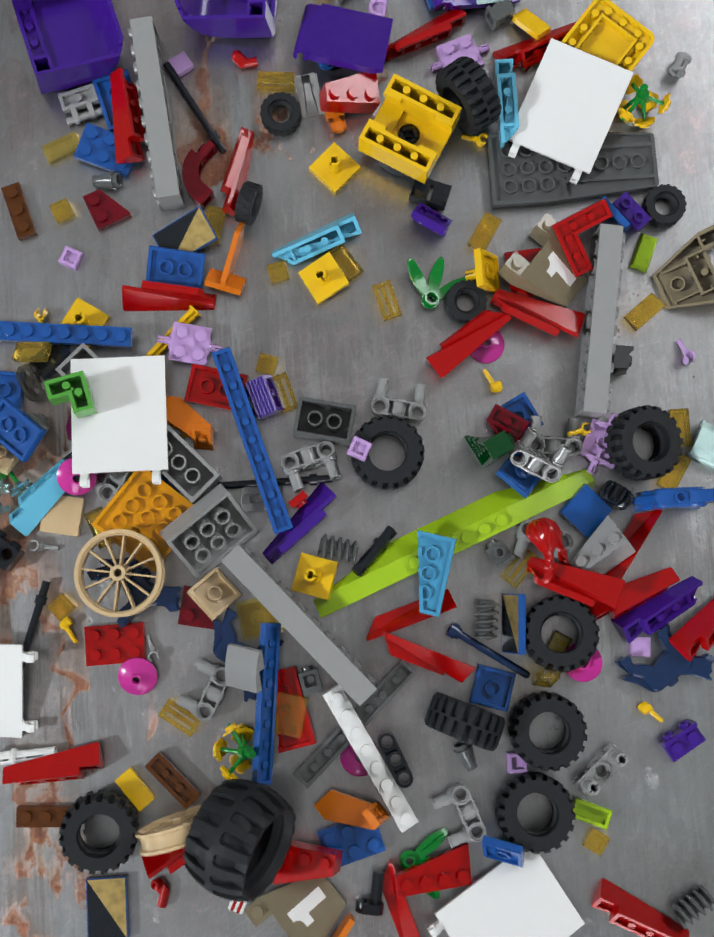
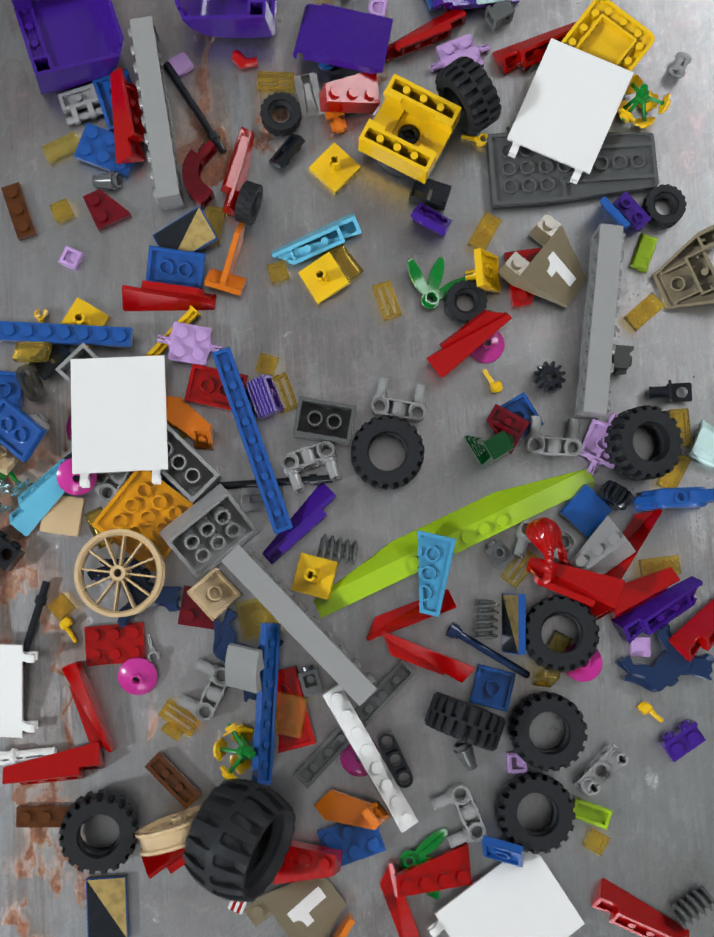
light grey hand [29,540,59,552] -> none
bright green brick [44,370,98,419] -> none
yellow tile [115,767,156,812] -> none
red arm [151,877,170,908] -> none
red plate [288,491,308,509] -> none
lavender tile [346,436,373,462] -> none
black pin [351,525,397,577] -> none
black piece [355,870,385,916] -> none
red wedge [490,289,585,338] -> none
medium azure wedge [493,59,519,148] -> none
blue tile [496,452,541,498] -> none
light grey piece [508,427,572,483] -> none
yellow tile [512,8,551,40] -> none
red plate [551,199,612,277] -> none
yellow hand [567,422,592,436] -> none
lavender hand [676,339,695,365] -> none
none -> red wedge [61,661,115,753]
none -> clear yellow tile [161,722,184,741]
none -> black plate [269,134,305,169]
none -> black gear [533,361,566,393]
none -> clear yellow plate [638,555,682,577]
none -> black bracket [649,380,692,403]

